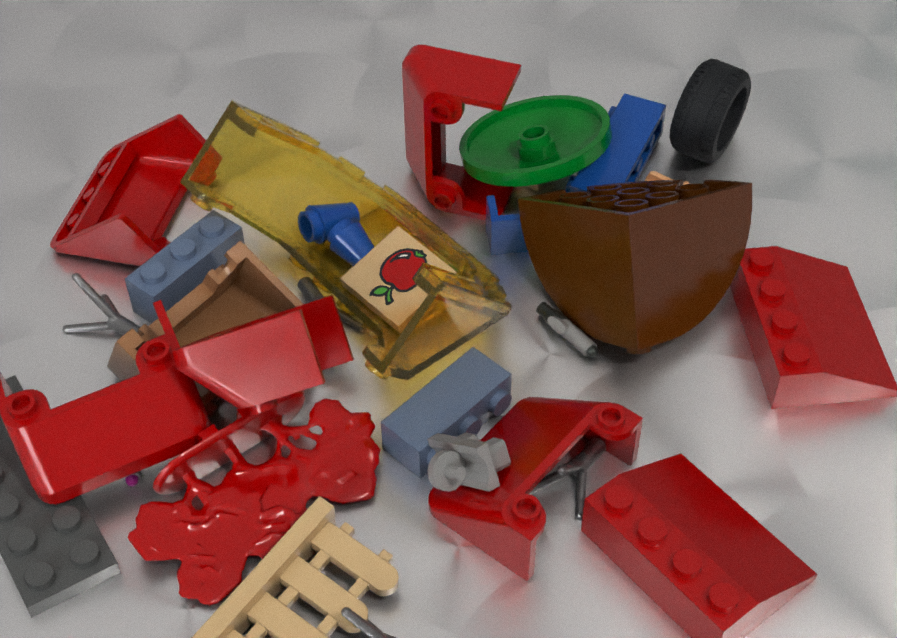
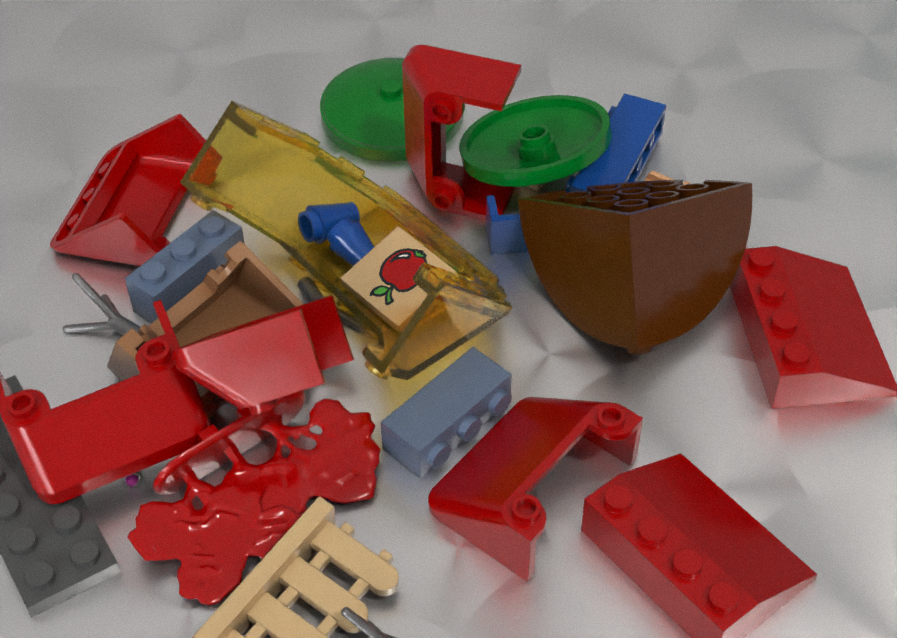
light grey hips [427,432,511,492] -> none
flat silver plant [529,438,606,519] -> none
light grey piece [536,302,598,357] -> none
black tyre [669,59,751,163] -> none
none -> green dish [320,58,463,162]

